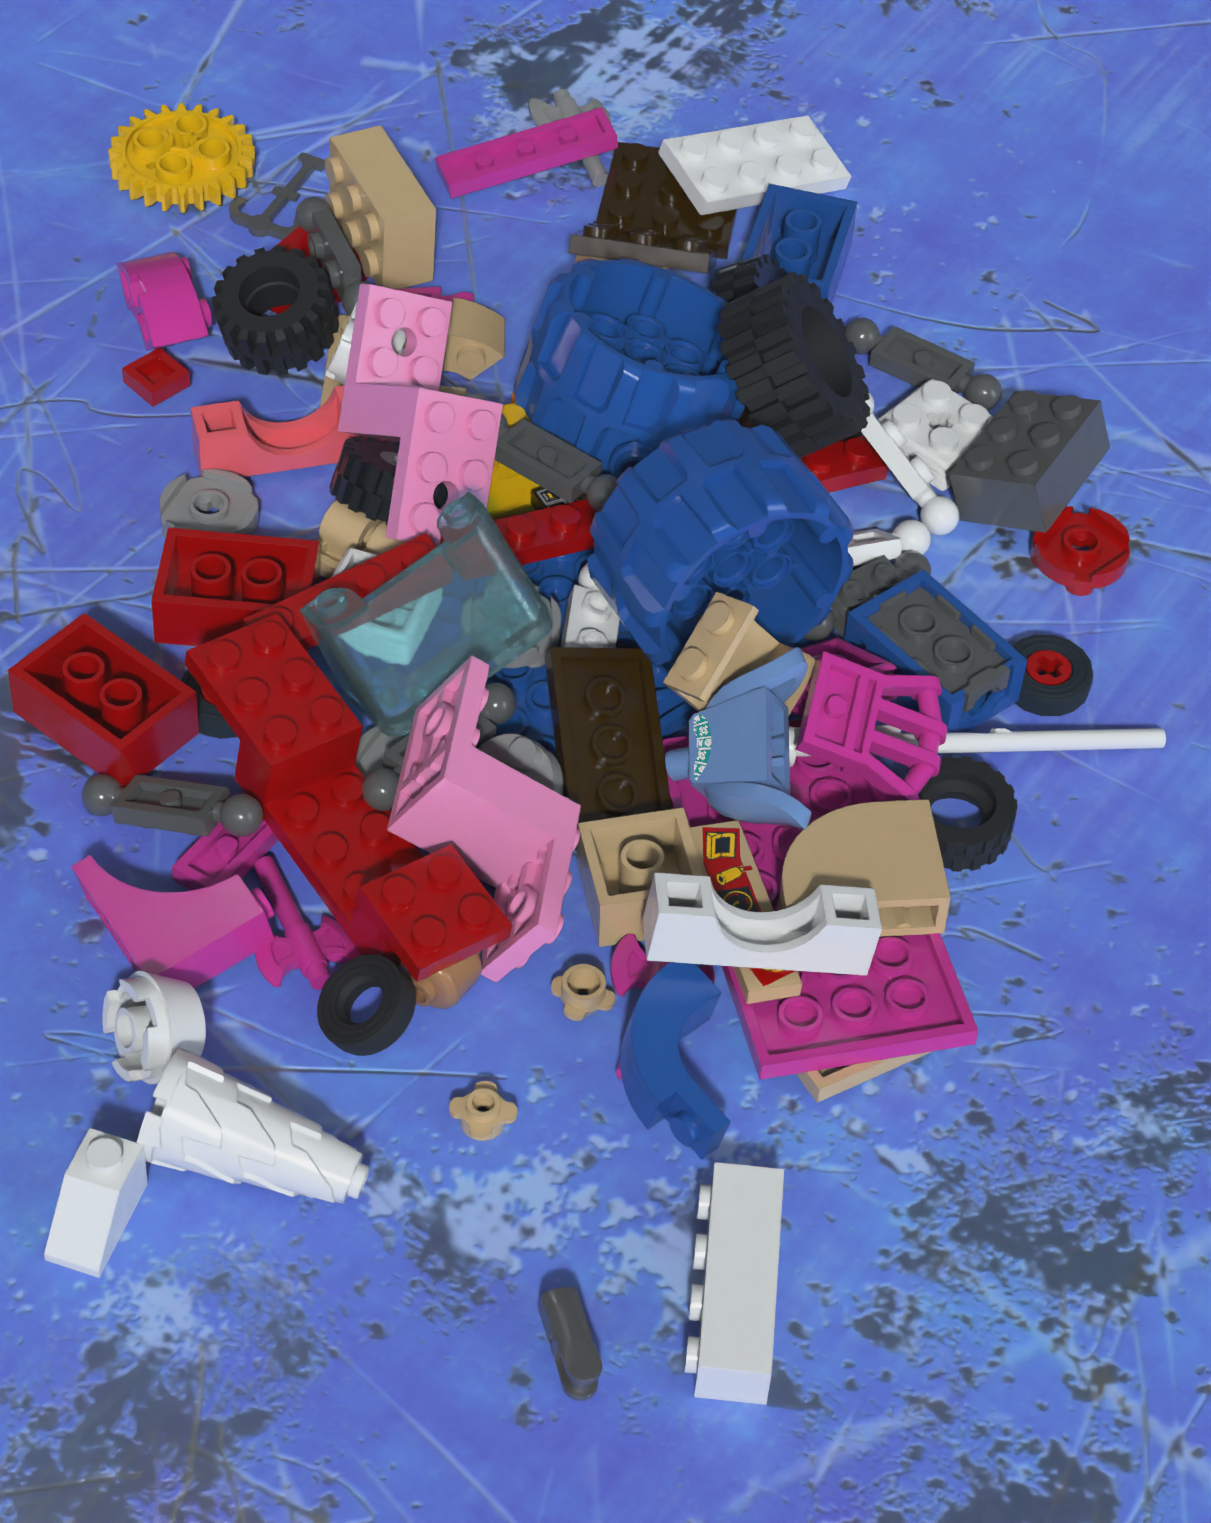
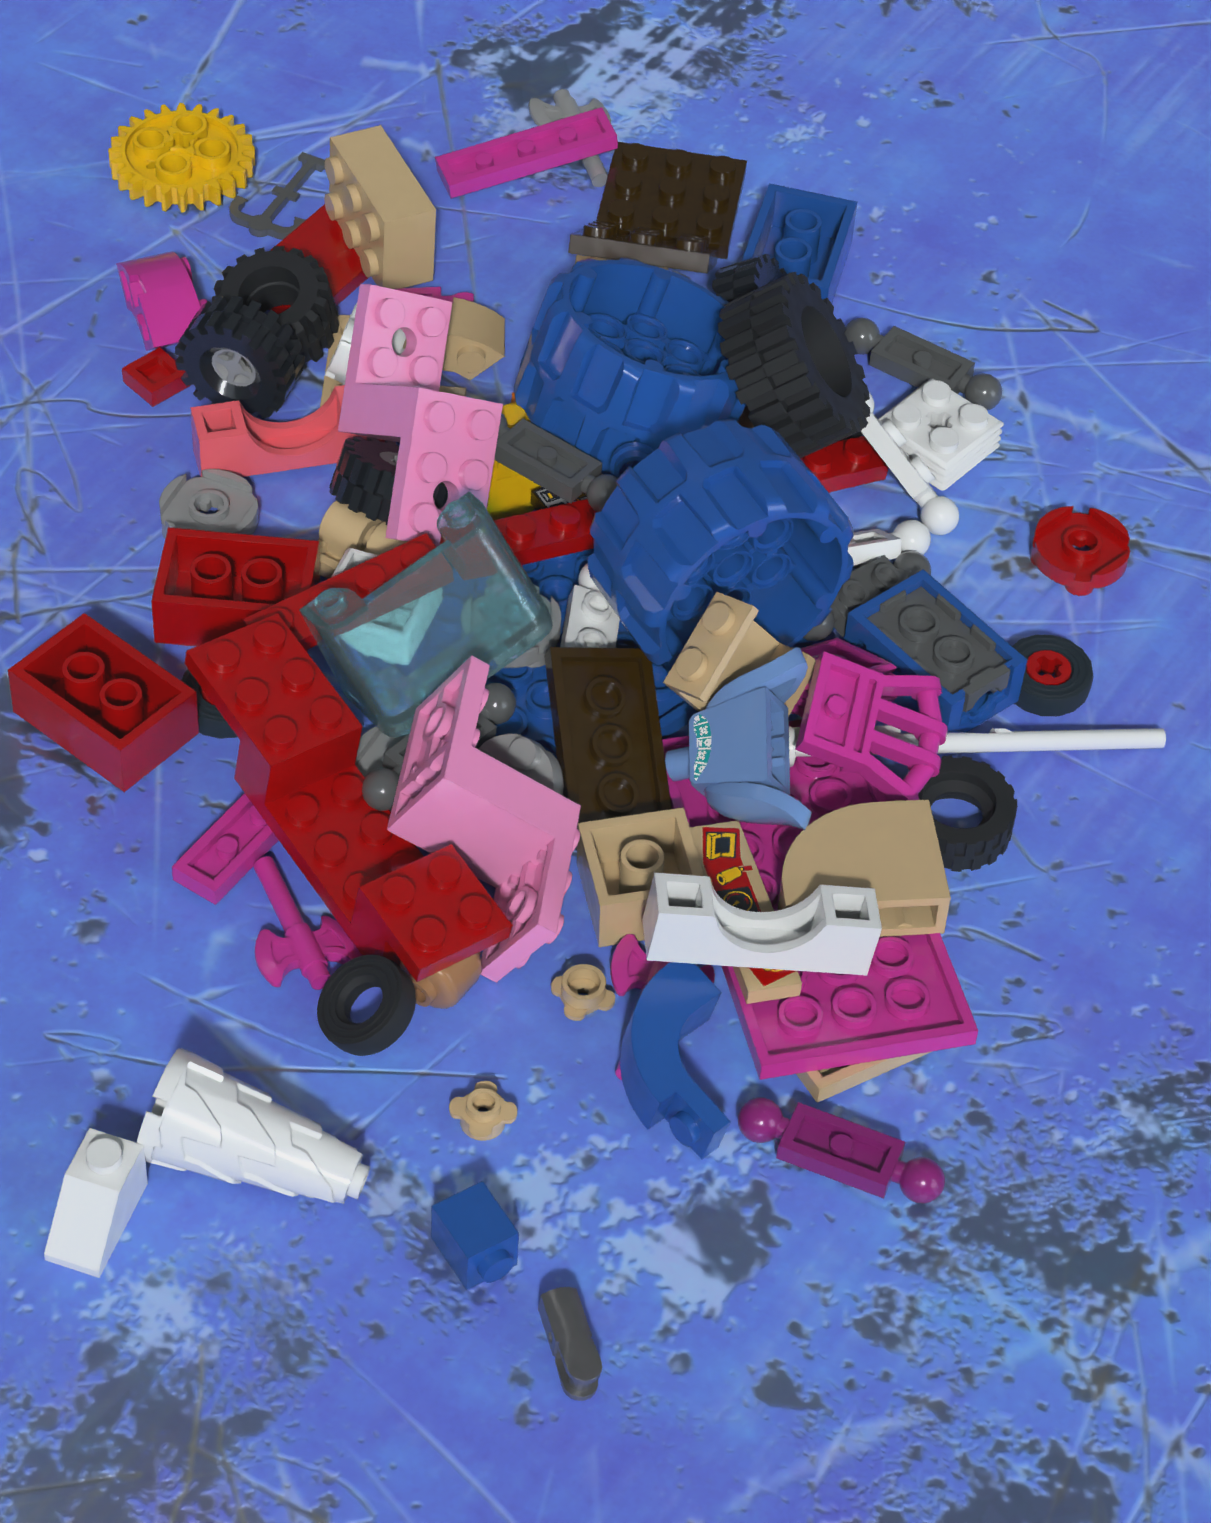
dark pink arch [71,855,275,989] -> none
dark grey plate [81,774,263,837] -> none
white cone [102,971,206,1084] -> none
dark grey plate [296,196,369,316] -> none
white plate [658,115,852,215] -> none
white brick [684,1162,784,1405] -> none
dark grey brick [949,391,1110,533] -> none
none -> black wheel [175,296,305,419]
none -> blue brick [431,1181,519,1290]
none -> magenta plate [738,1097,945,1204]

